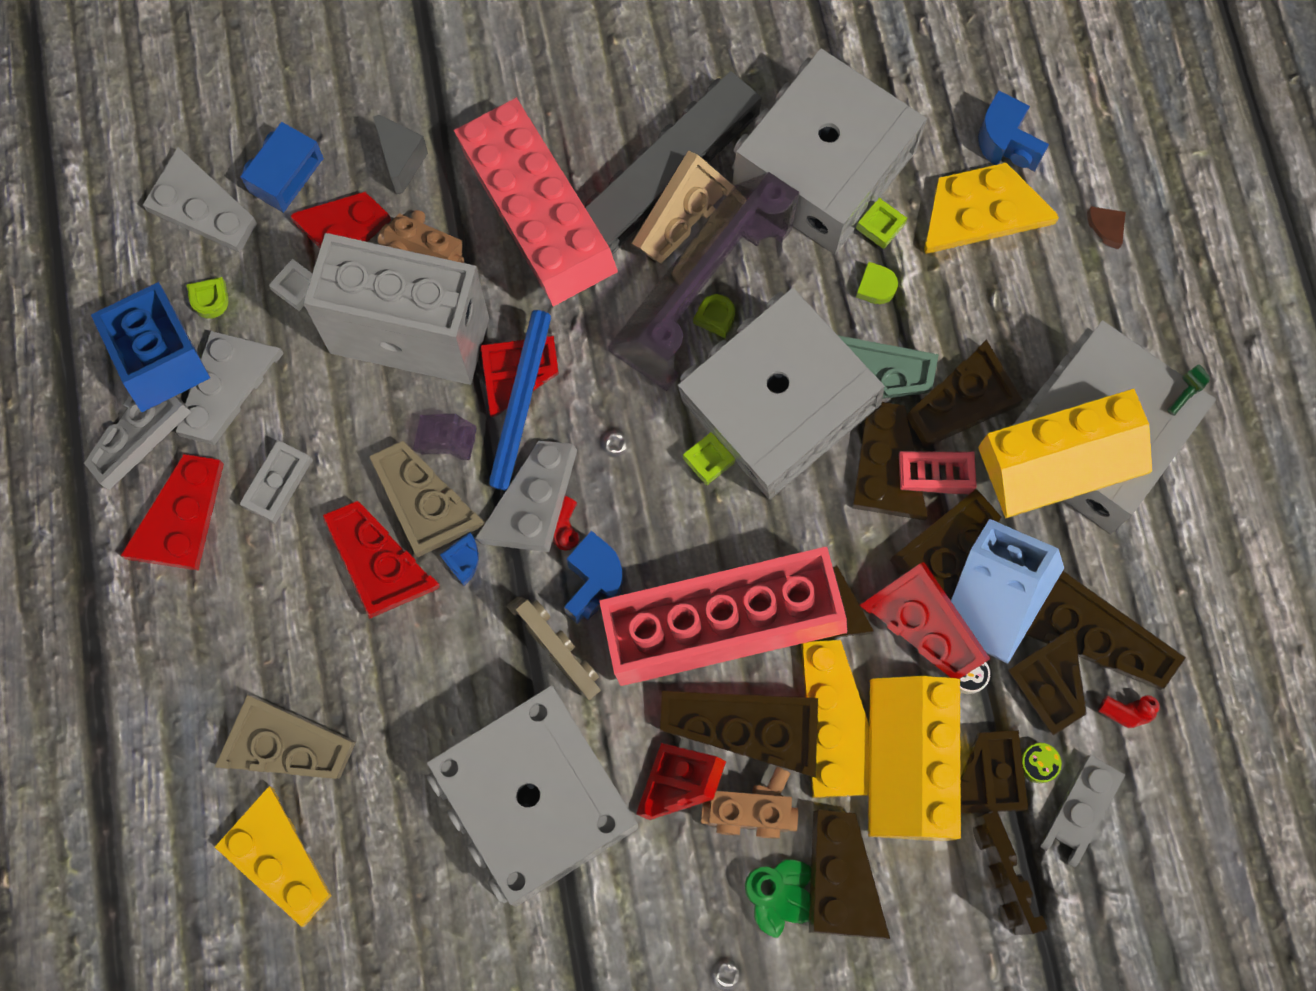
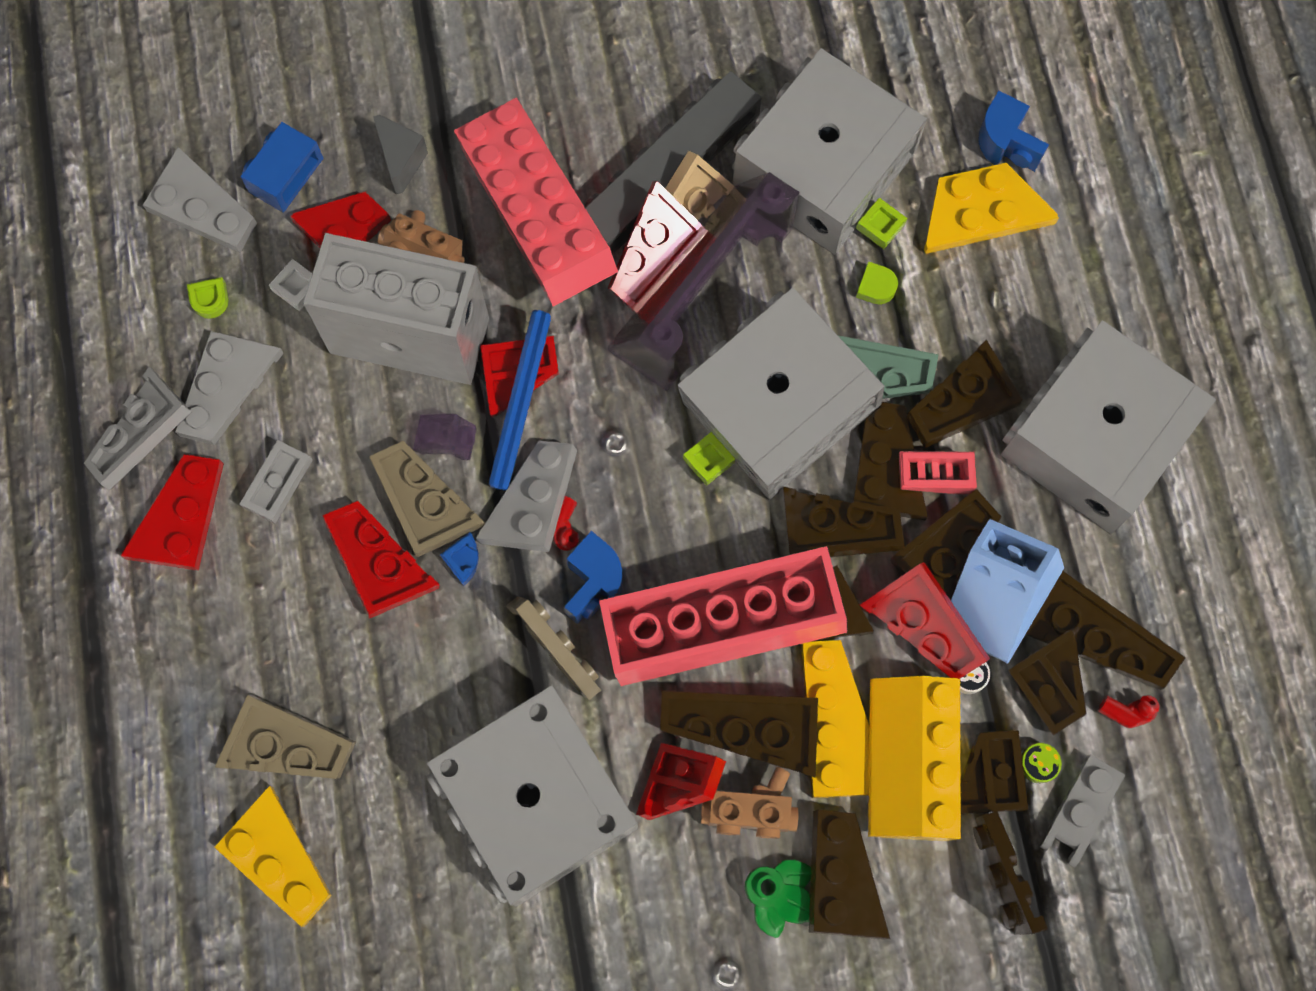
blue brick [91,282,210,412] -> none
lime tile [693,294,735,338] -> none
yellow slope [978,389,1152,519] -> none
copper tile [1087,206,1126,249] -> none
dark green hand [1167,365,1210,416] -> none
none -> wing [608,181,708,313]
none -> dark brown wing [783,487,904,557]

